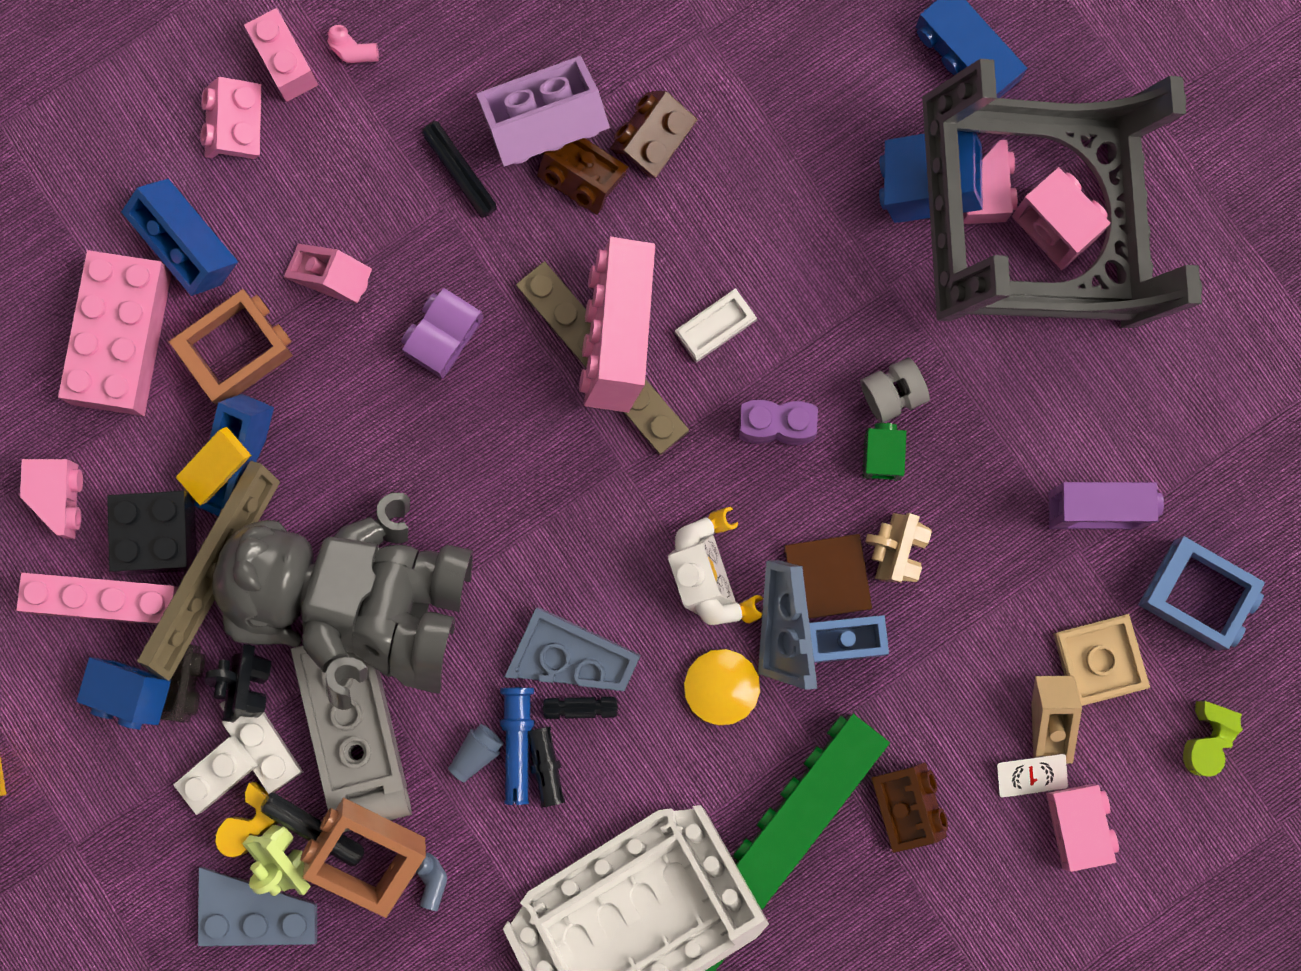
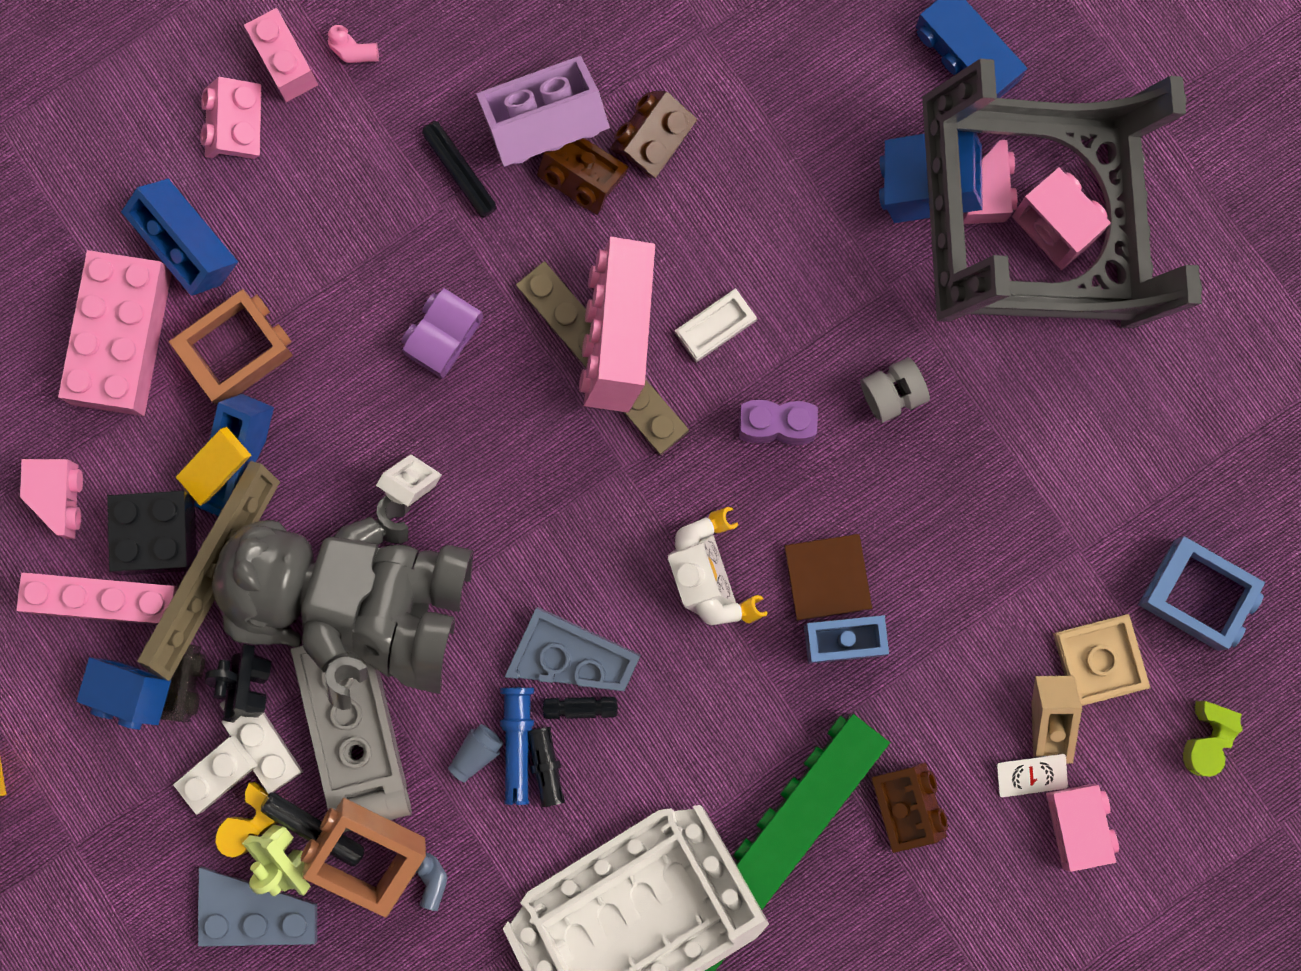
bright pink slope [284,243,372,303] -> none
yellow dish [684,649,760,725] -> none
sand blue wing [758,560,818,690] -> none
green brick [862,423,907,481] -> none
tan hips [865,513,932,583] -> none
medium lavender window [1048,482,1164,530] -> none
none -> white plate [376,454,442,506]

